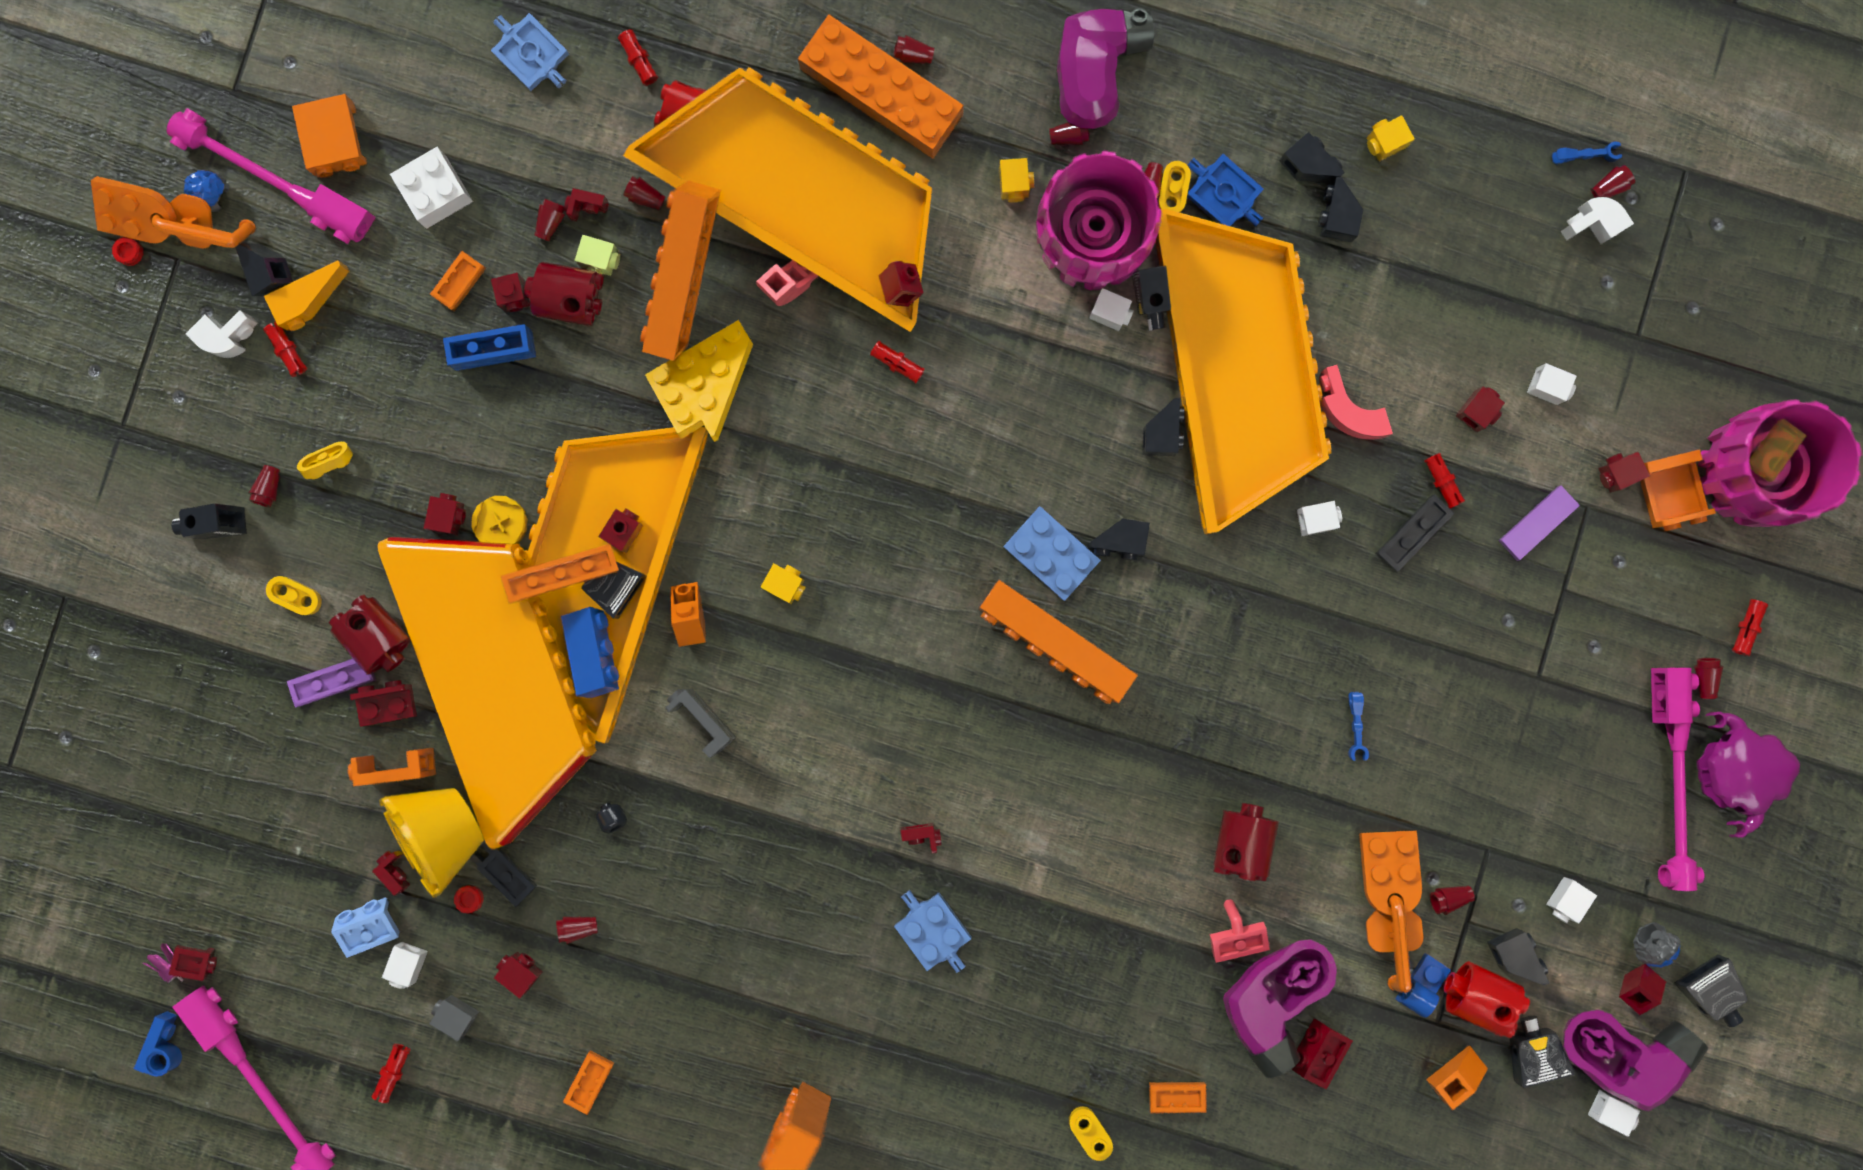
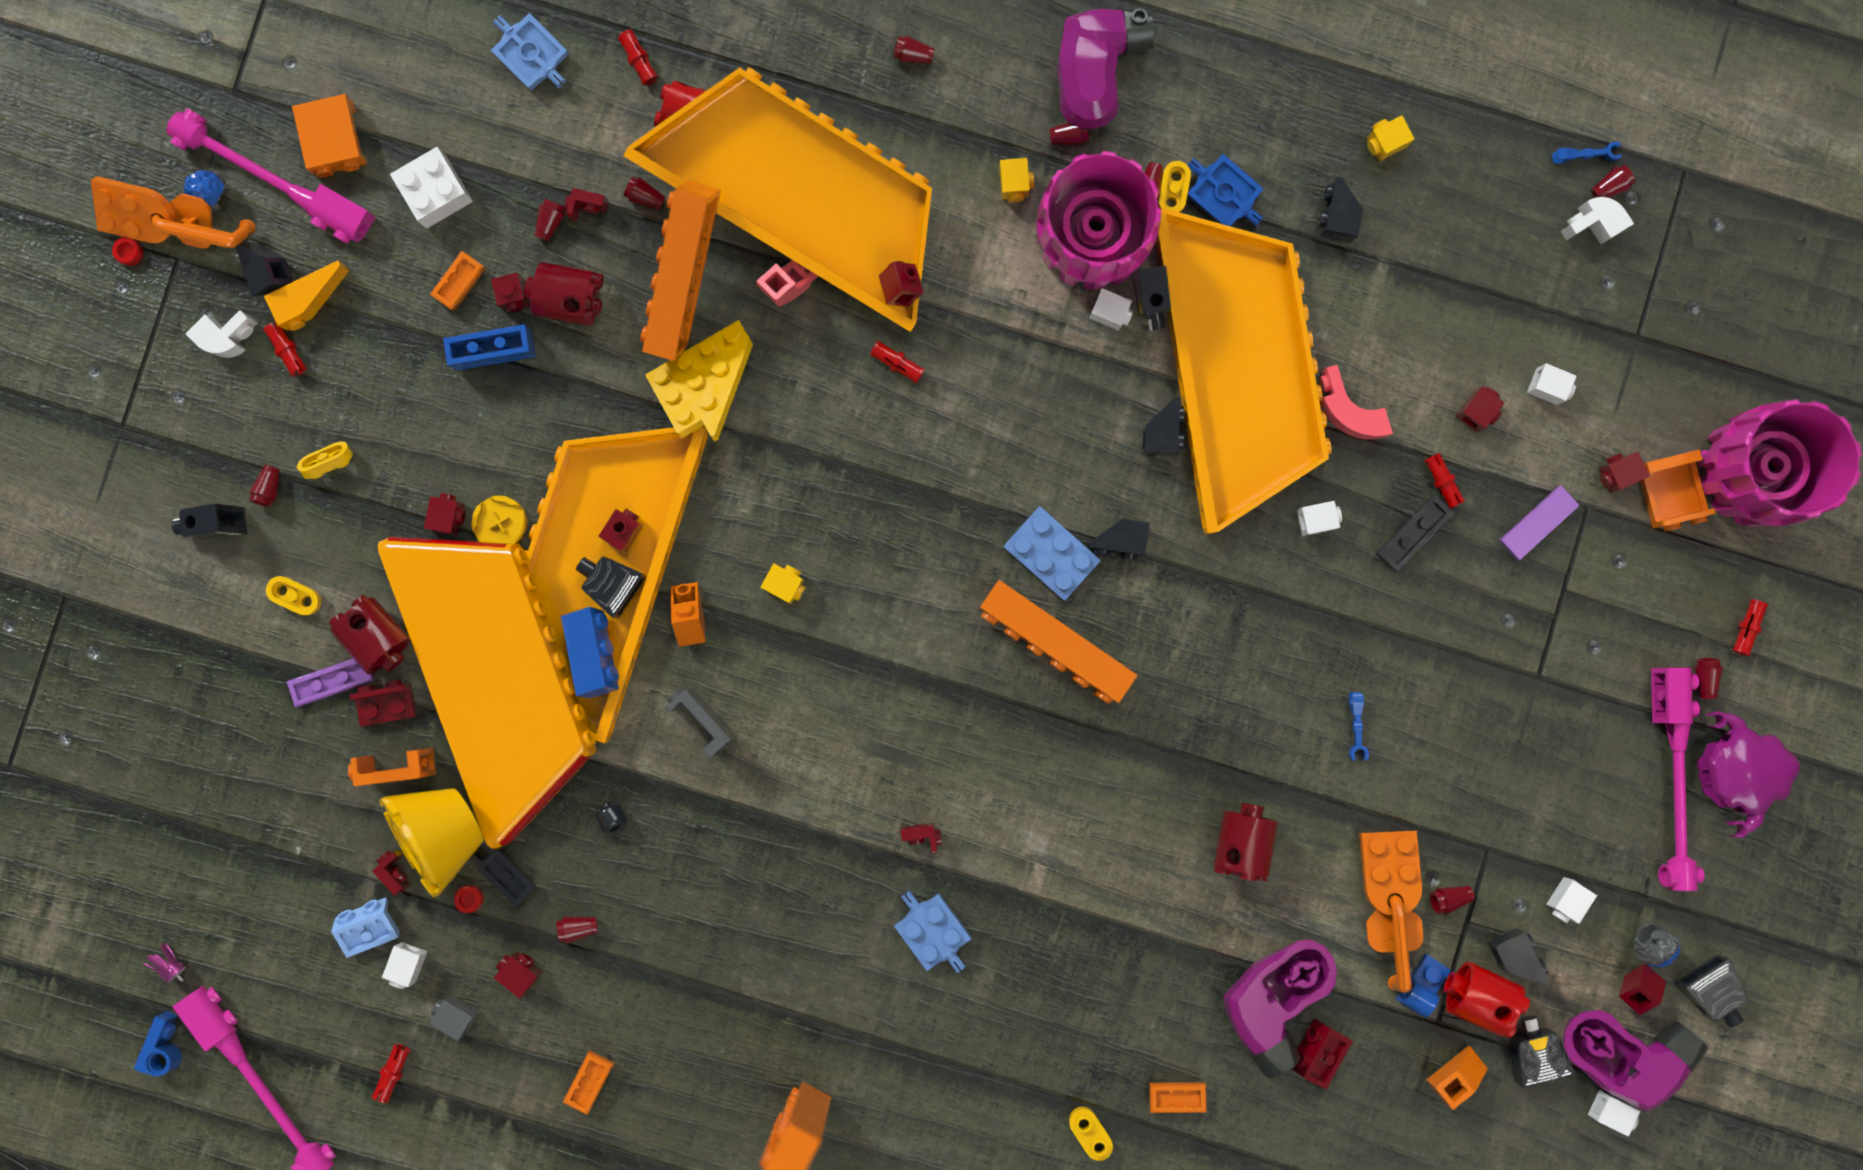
dark red bracket [168,945,217,981] -> none
orange plate [500,544,619,604] -> none
yellowish green brick [575,235,620,276] -> none
orange brick [798,14,964,159] -> none
coral plate [1210,899,1270,963] -> none
black slope [1279,132,1345,183] -> none
clear yellow tile [1749,419,1806,482] -> none

